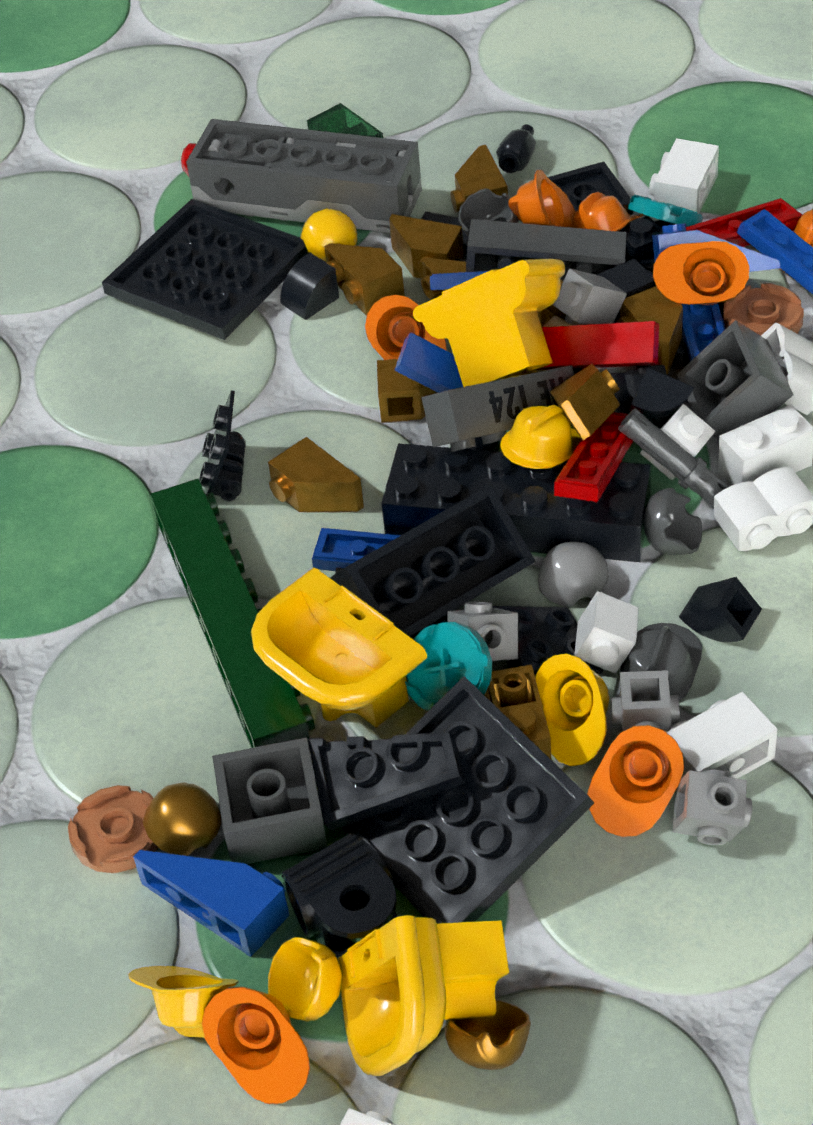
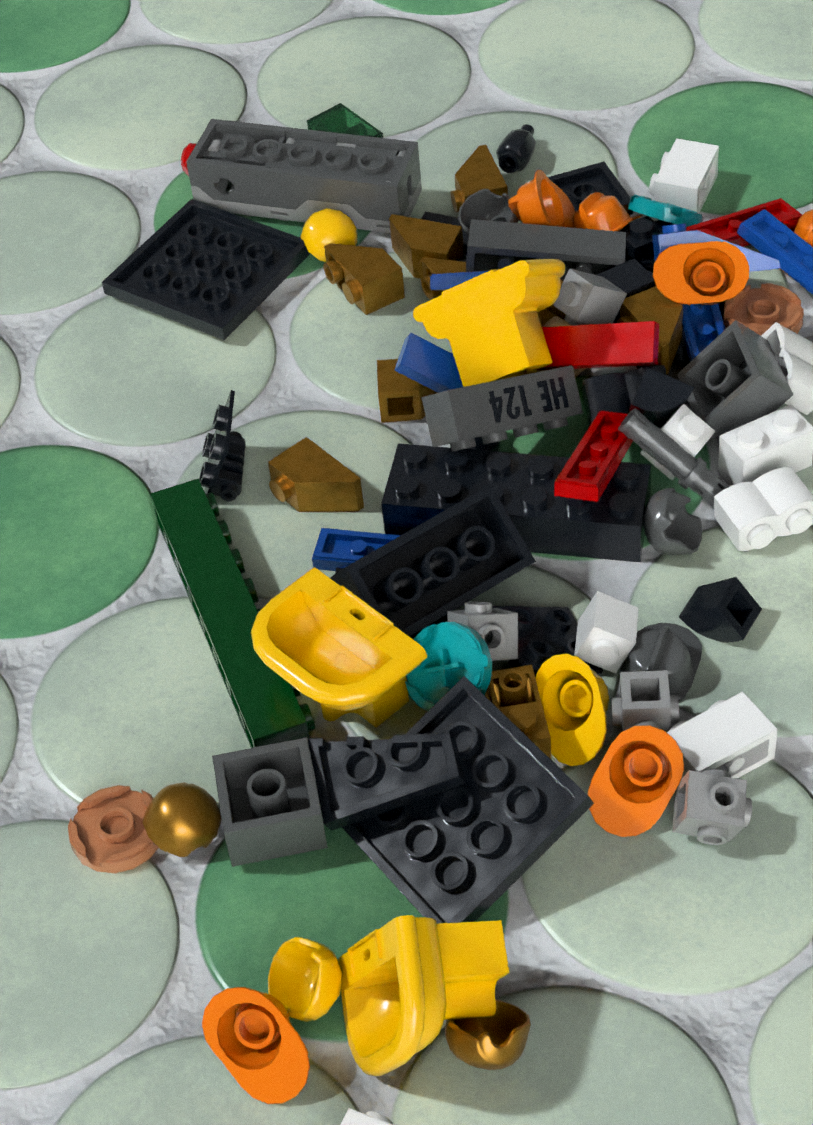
yellow piece [128,966,239,1038] -> none
blue slope [133,850,289,957] -> none
black brick [280,252,339,320] -> none
black piece [281,833,398,959] -> none
orange piece [365,294,447,360] -> none
yellow piece [500,405,582,469] -> none
light grey hair [538,542,609,608] -> none
pearl gold slope [550,364,620,440] -> none

